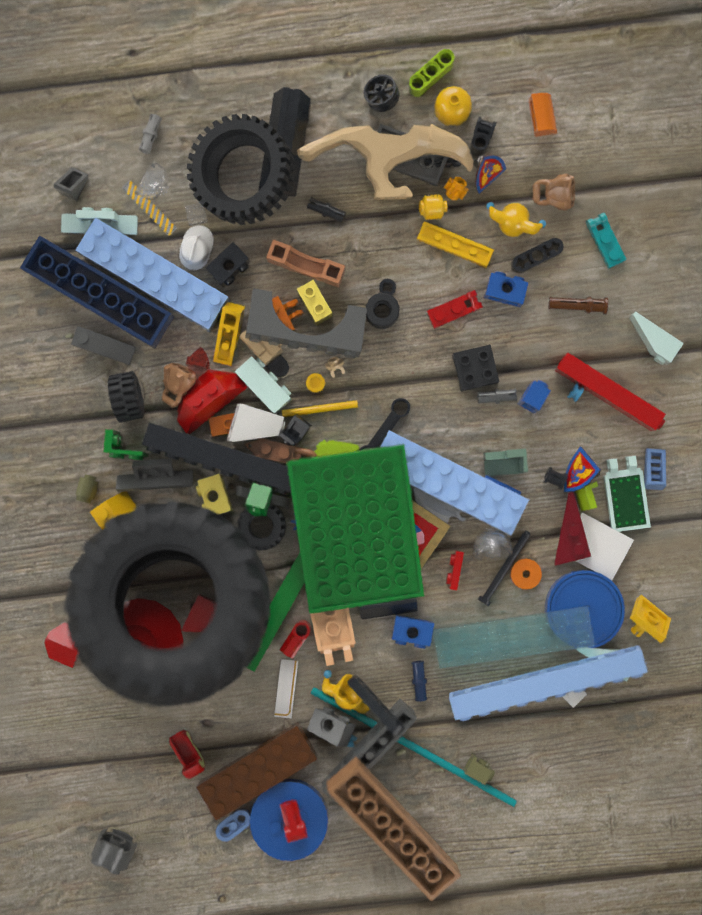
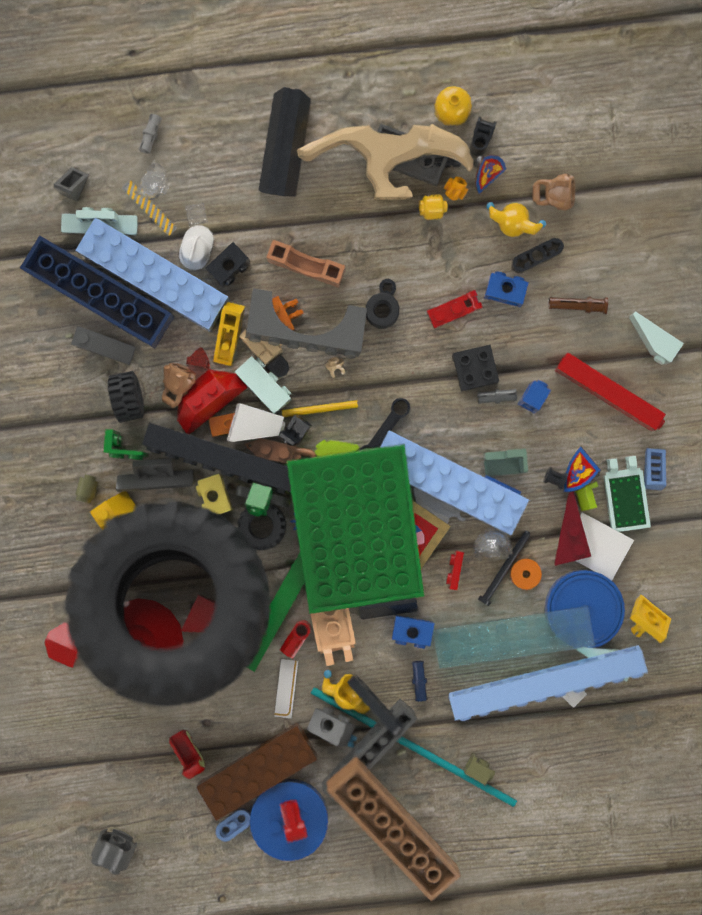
black tyre [187,114,295,225] -> none
light yellow brick [297,280,333,326] -> none
yellow tile [306,373,325,393] -> none
black pin [307,197,346,223] -> none
black wheel [363,74,400,112] -> none
lime beam [408,49,455,97] -> none
yellow tile [417,221,494,268] -> none
orange brick [529,93,558,137] -> none
dark azure bush [567,383,585,402] -> none
teal plate [586,212,627,269] -> none

